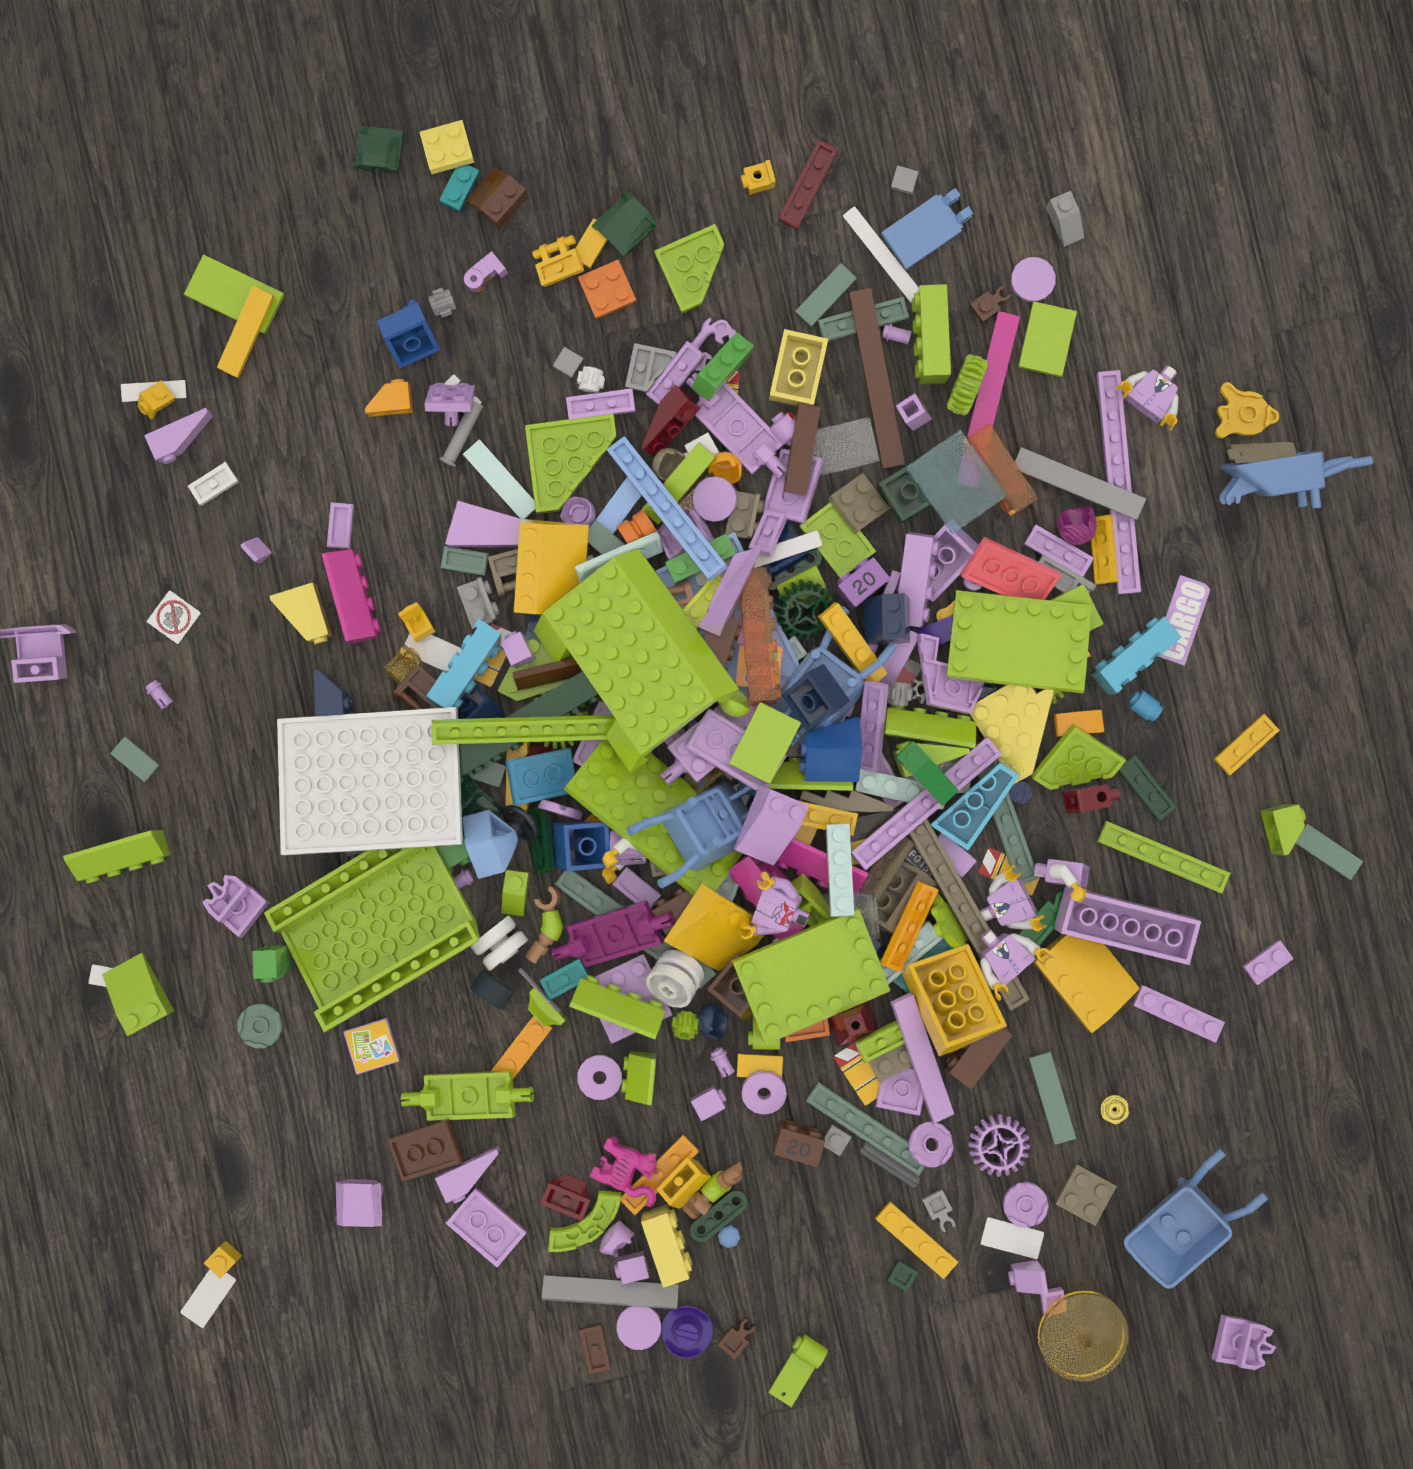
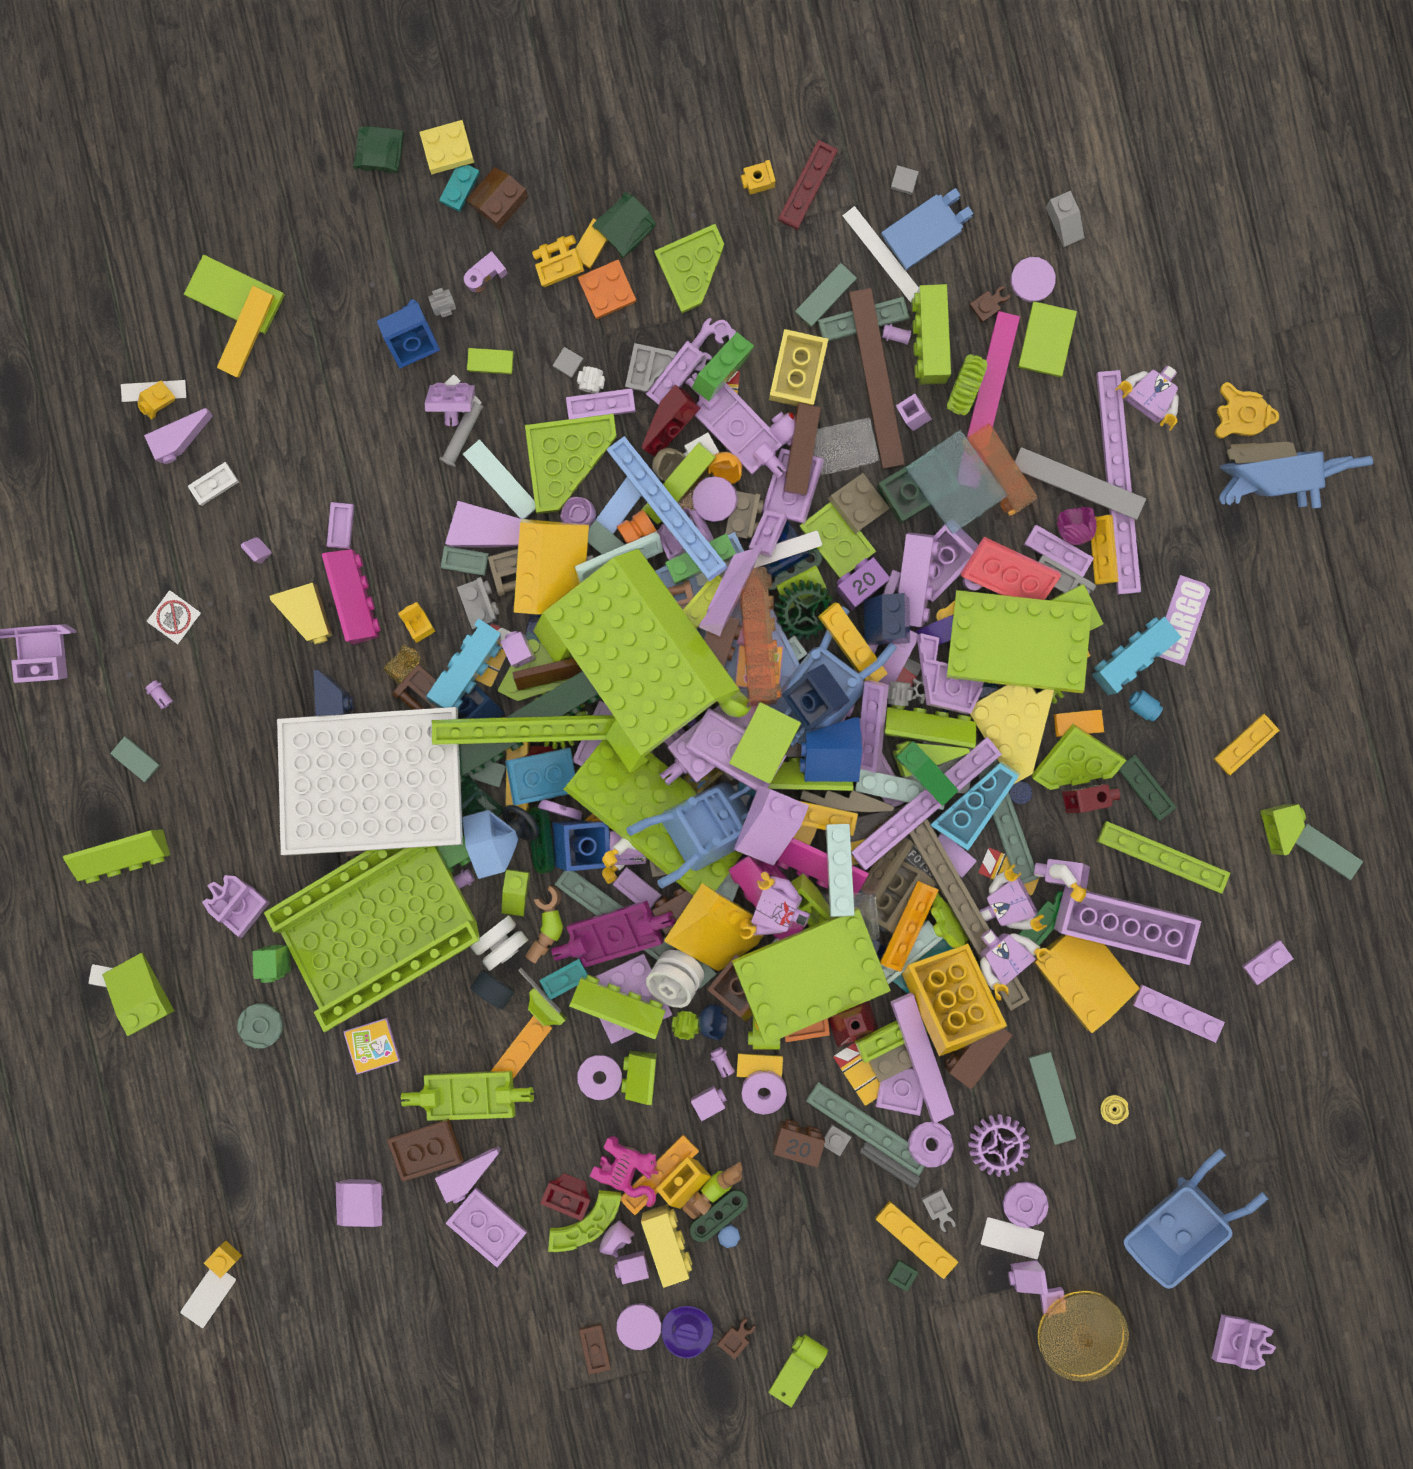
light orange slope [365,379,413,417] -> none
white sticker [402,634,462,672] -> none
light grey tile [542,1275,679,1309] -> none
dark tan plate [1054,1163,1117,1226] -> none
none -> lime tile [467,348,514,375]

